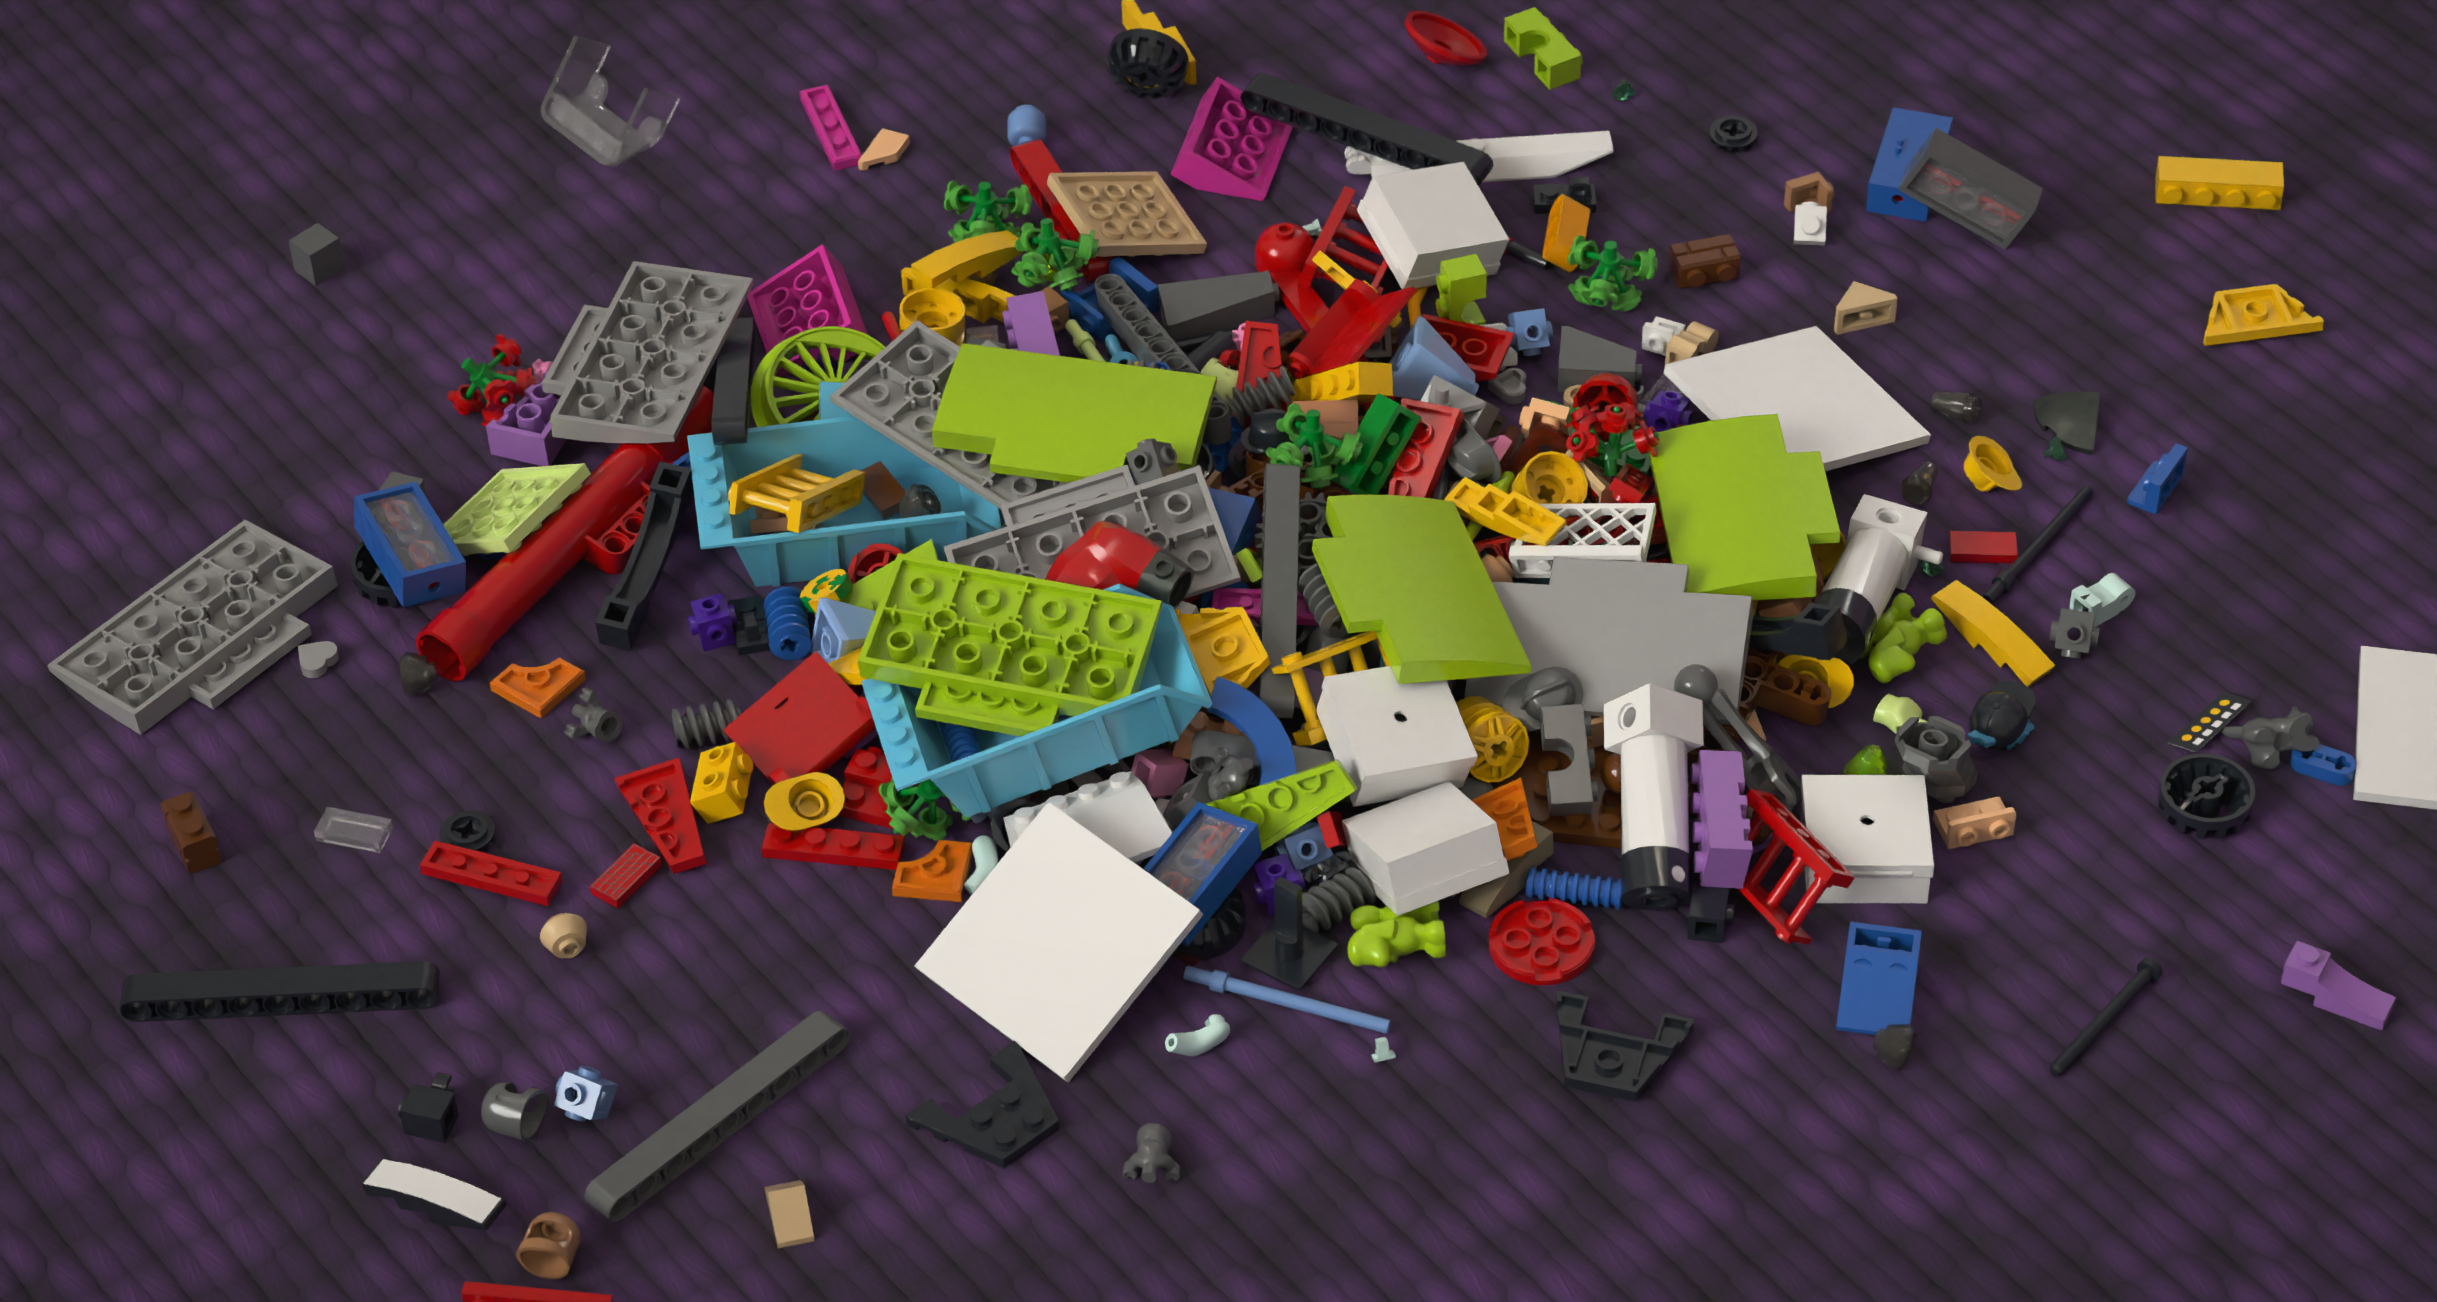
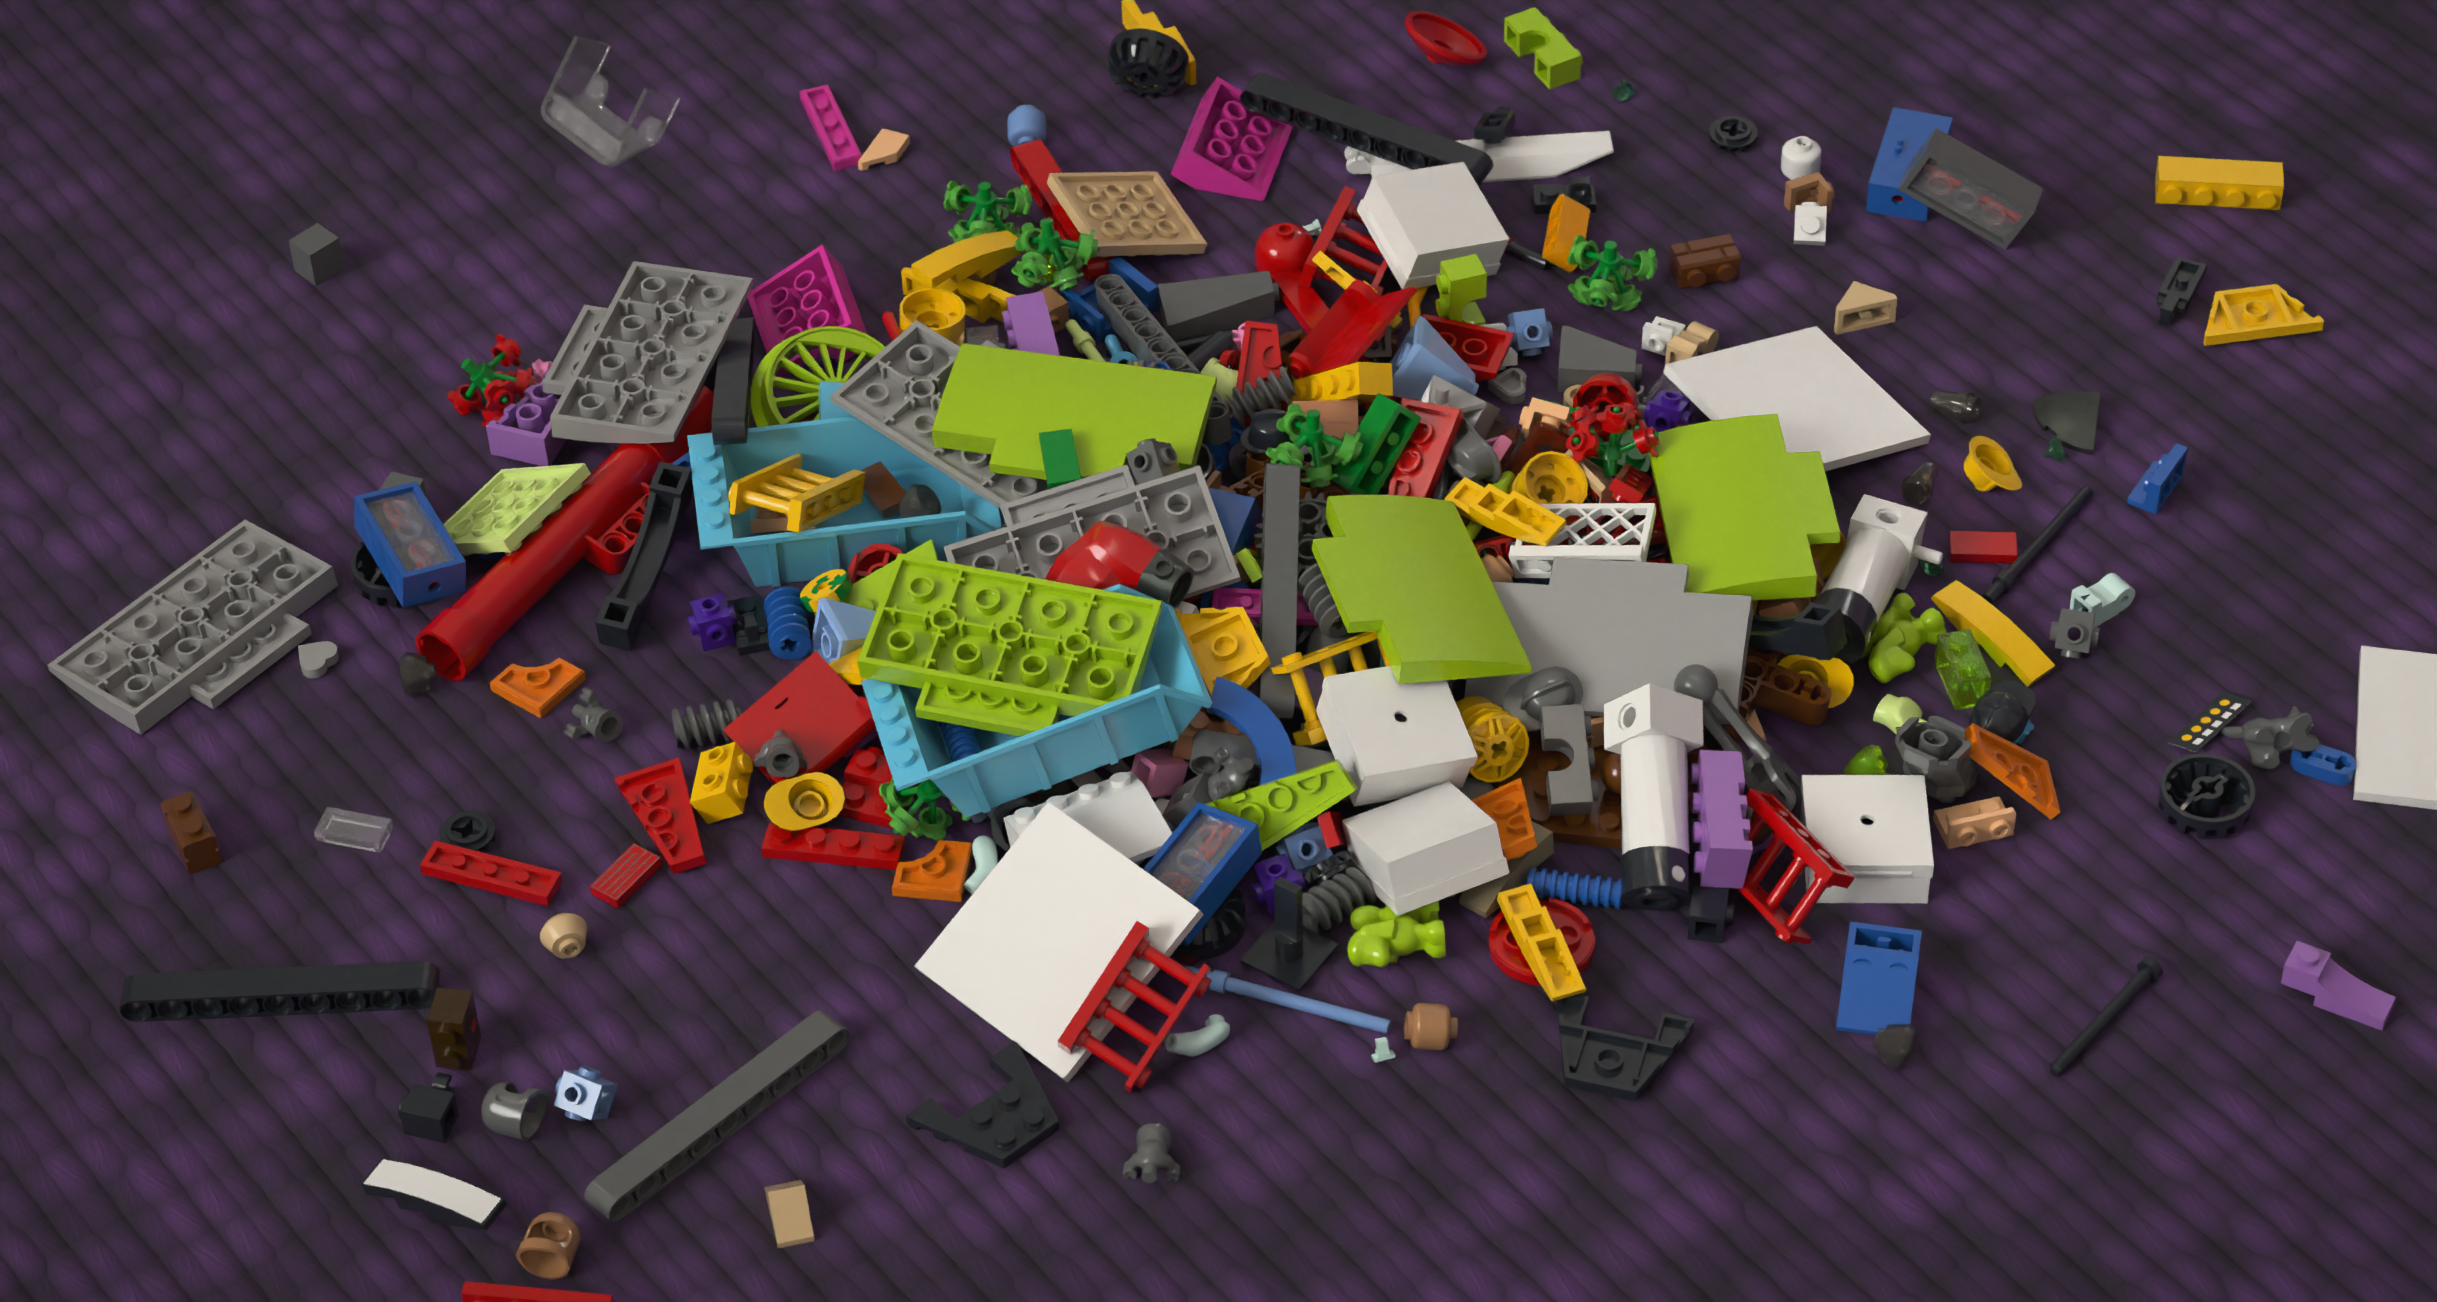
none -> dark brown brick [427,987,481,1070]
none -> dark grey piece [754,729,807,778]
none -> green tile [1039,429,1081,489]
none -> red fence [1057,921,1212,1093]
none -> medium nougat head [1404,1003,1458,1050]
none -> black hinge [1474,106,1515,144]
none -> yellow slope [1497,884,1586,1002]
none -> white head [1781,136,1821,180]
none -> clear neon green brick [1934,629,1991,710]
none -> orange wing [1964,723,2061,820]
none -> black hinge [2156,257,2207,326]

